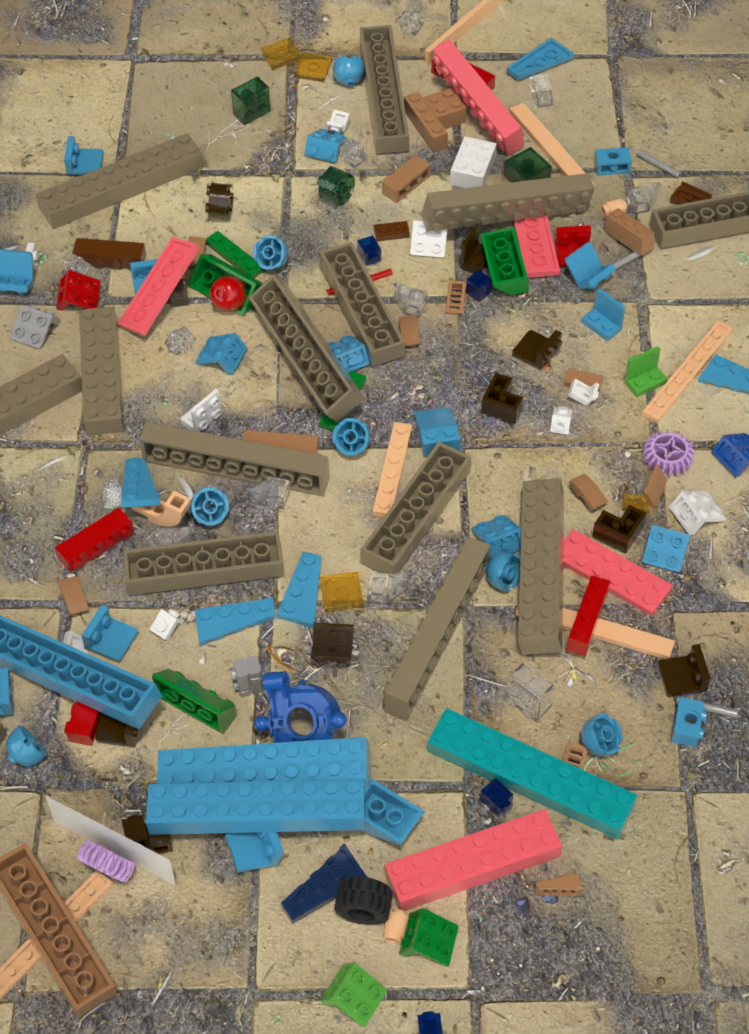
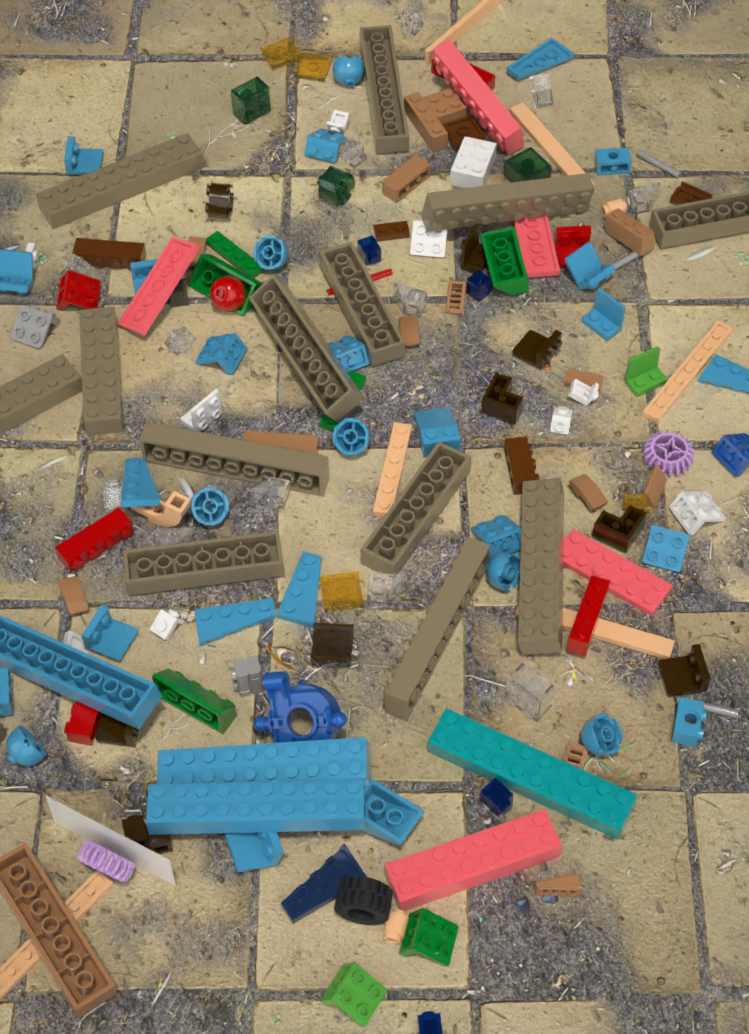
none -> reddish brown plate [442,115,486,150]
none -> reddish brown brick [504,436,539,495]

